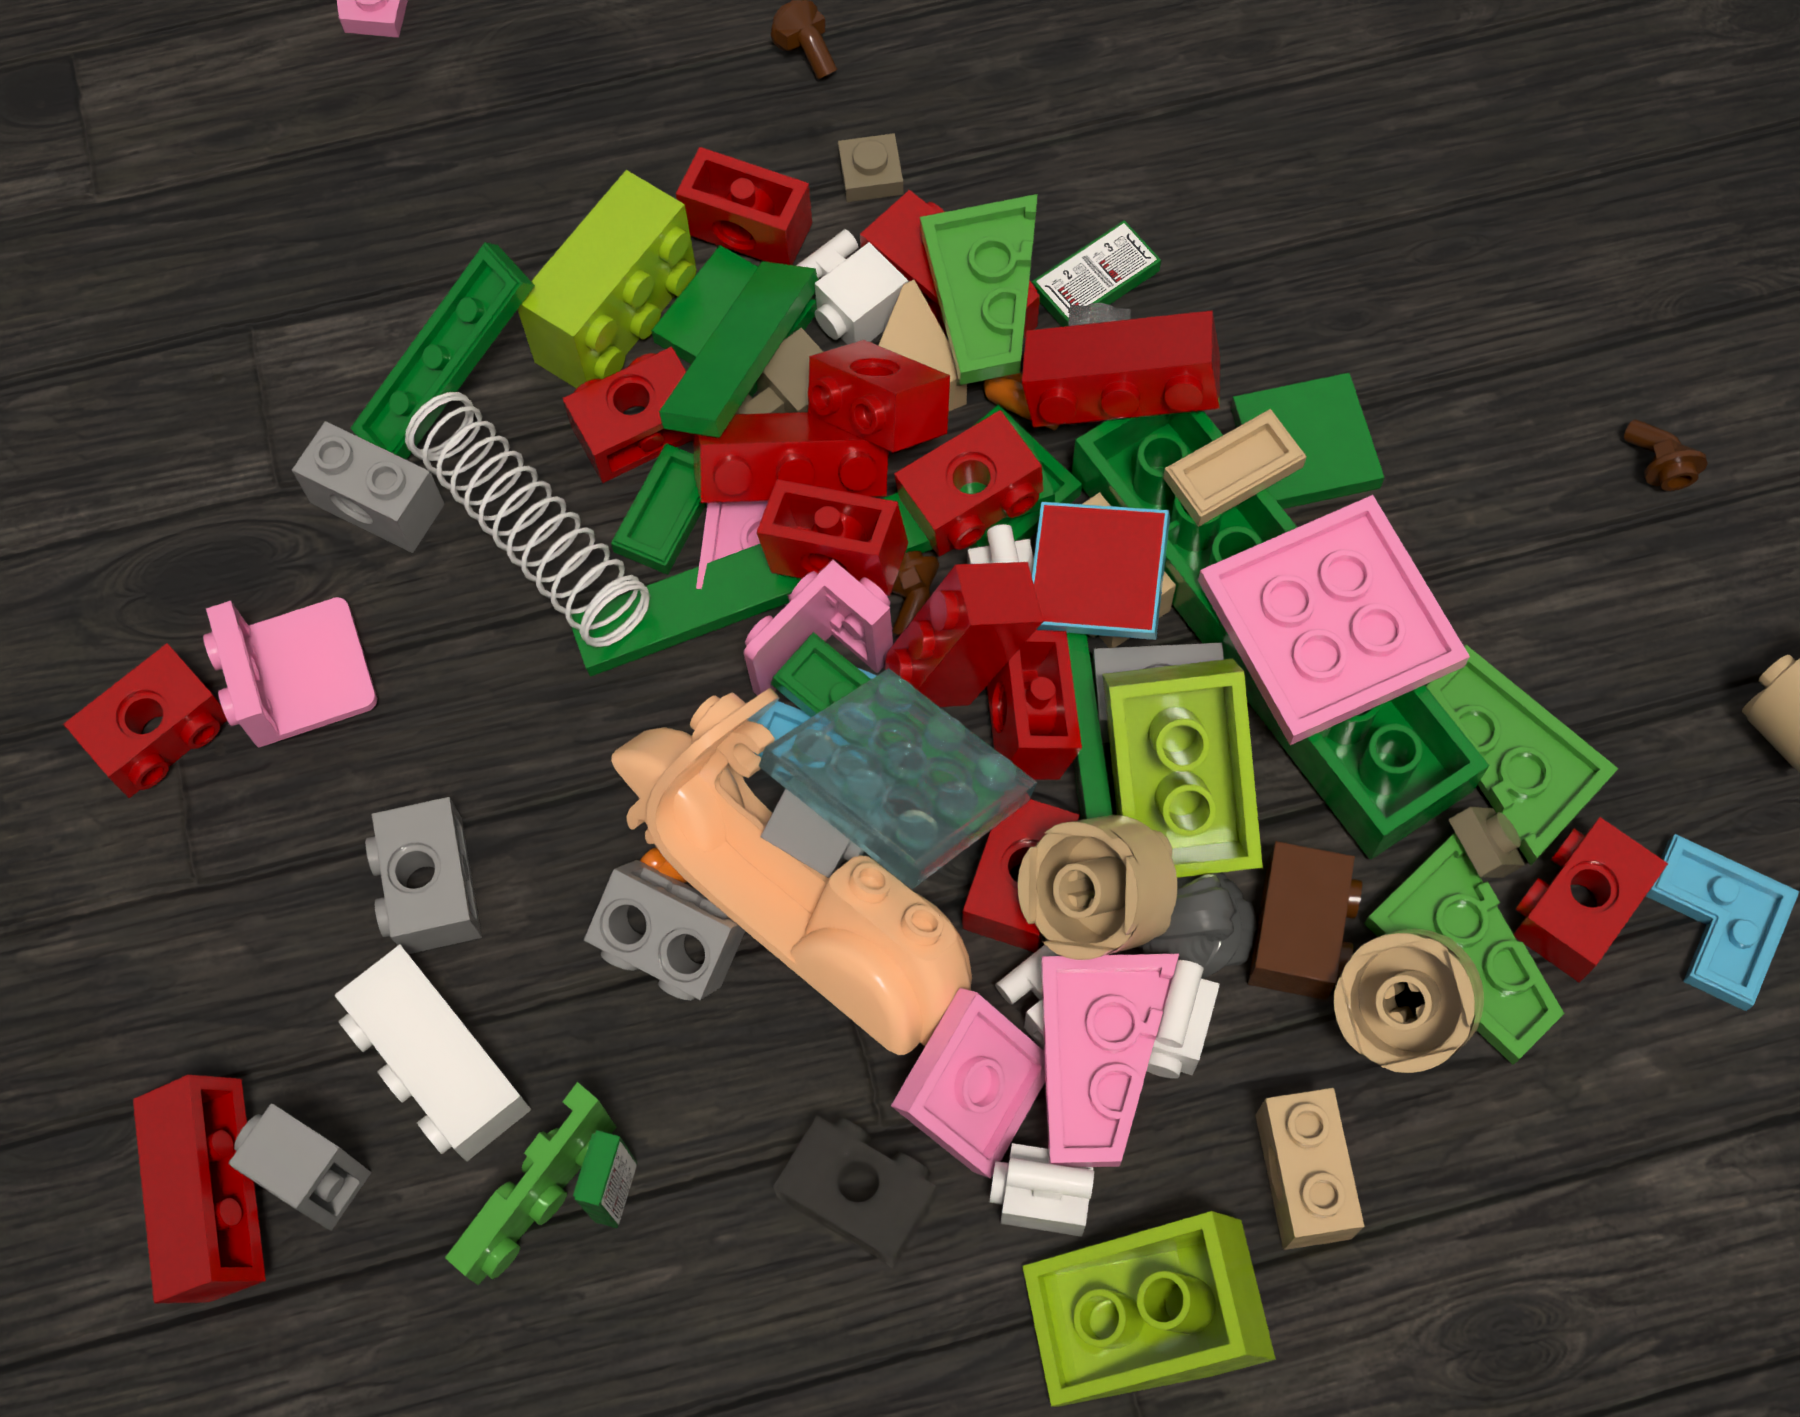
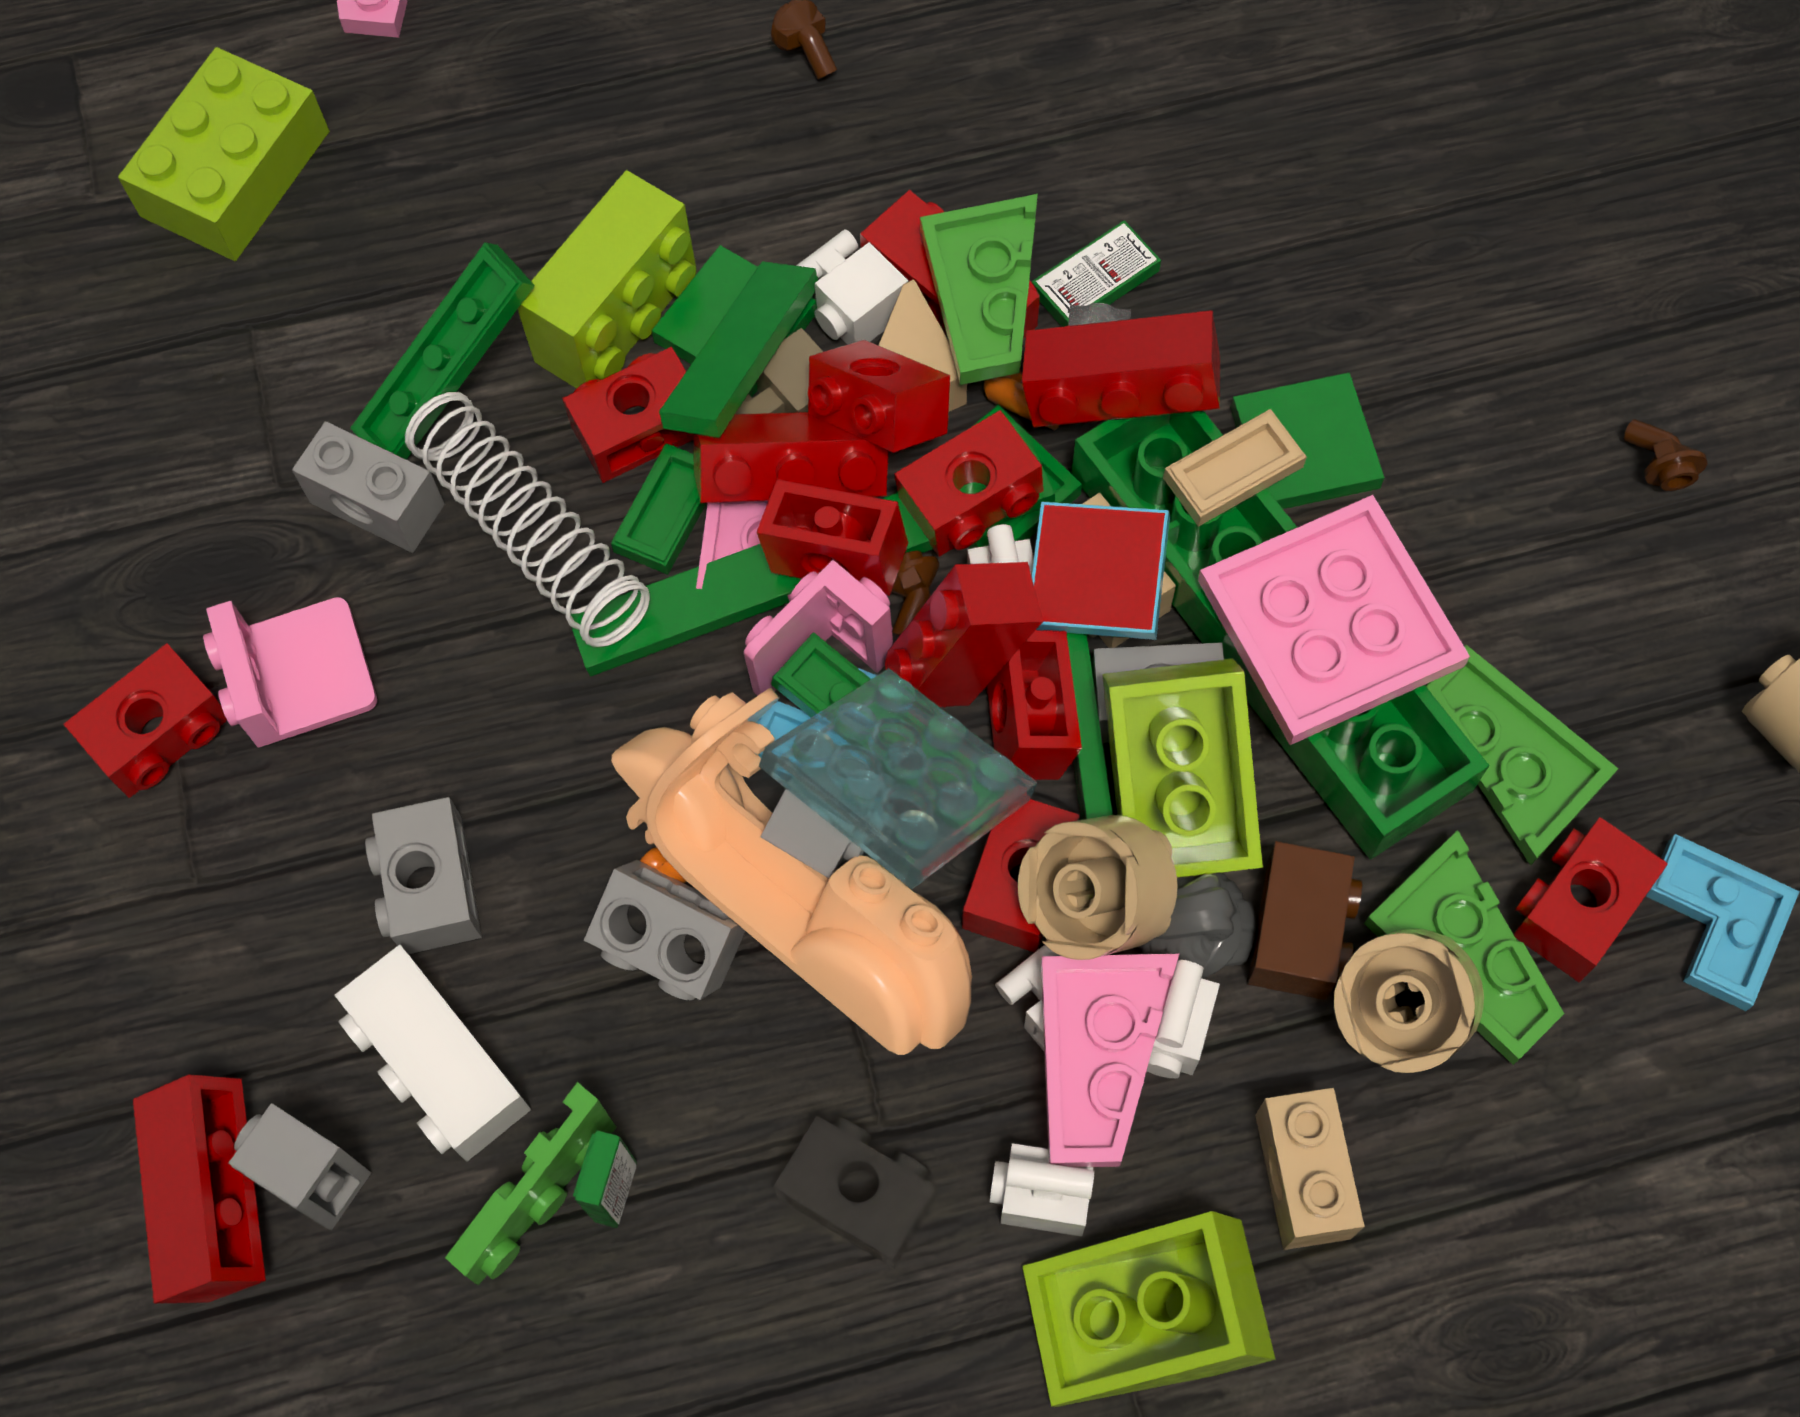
red brick [676,147,813,265] -> none
dark tan plate [838,133,904,202] -> none
bright pink plate [891,988,1046,1179] -> none
dark tan plate [1449,807,1525,878] -> none
none -> lime brick [118,47,330,262]

